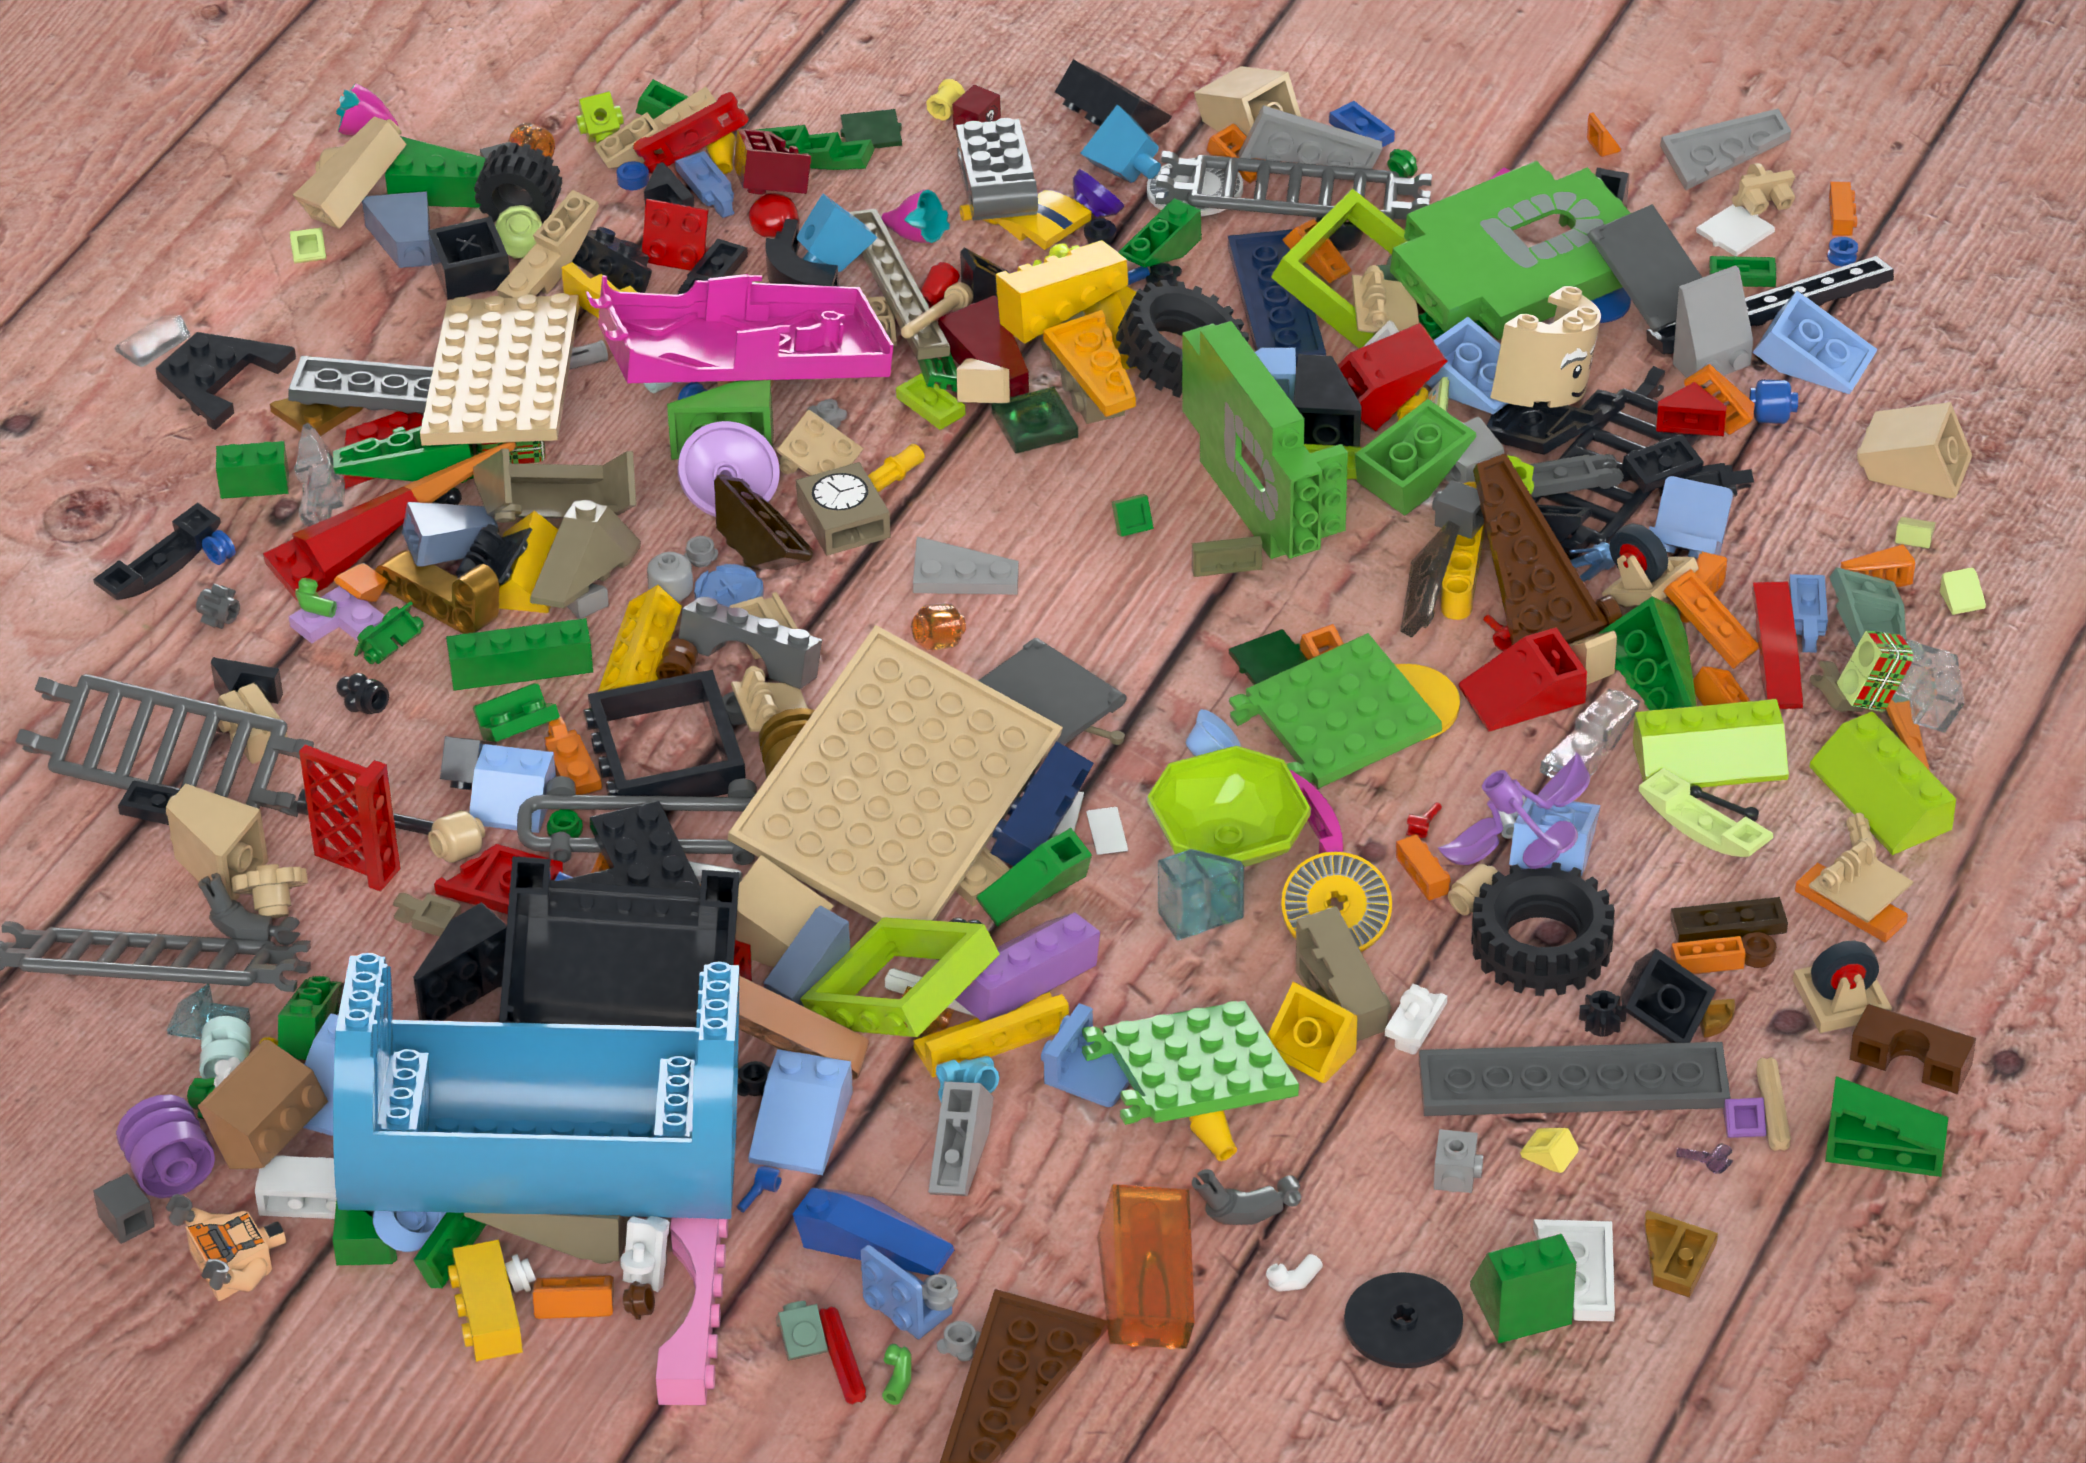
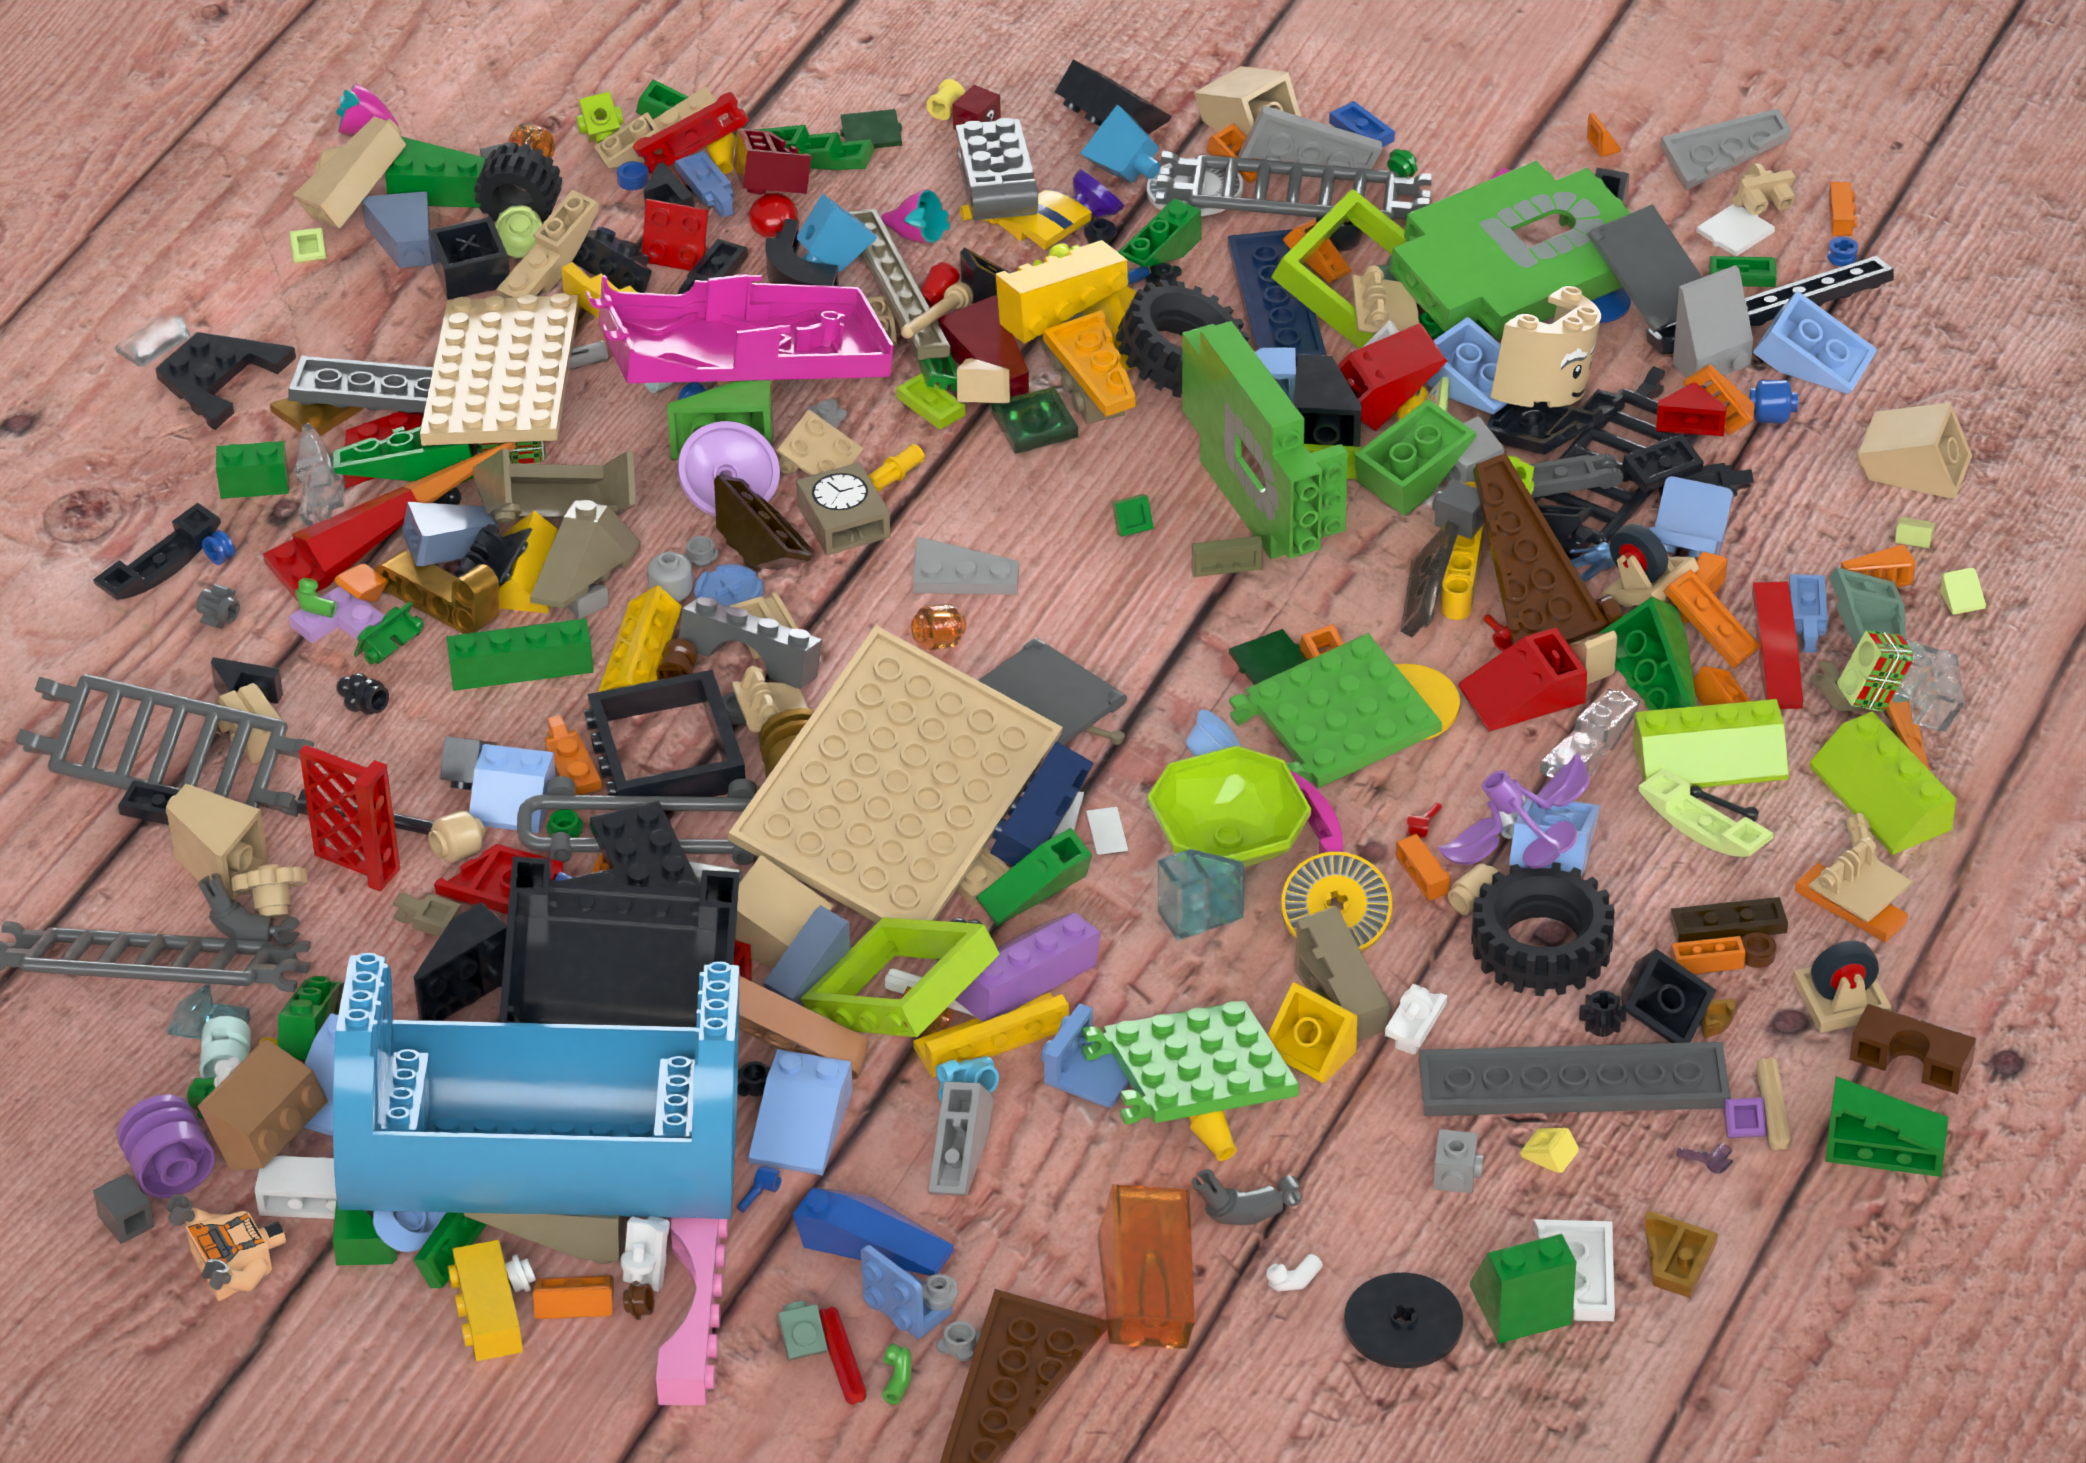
green bracket [473,683,560,742] -> none

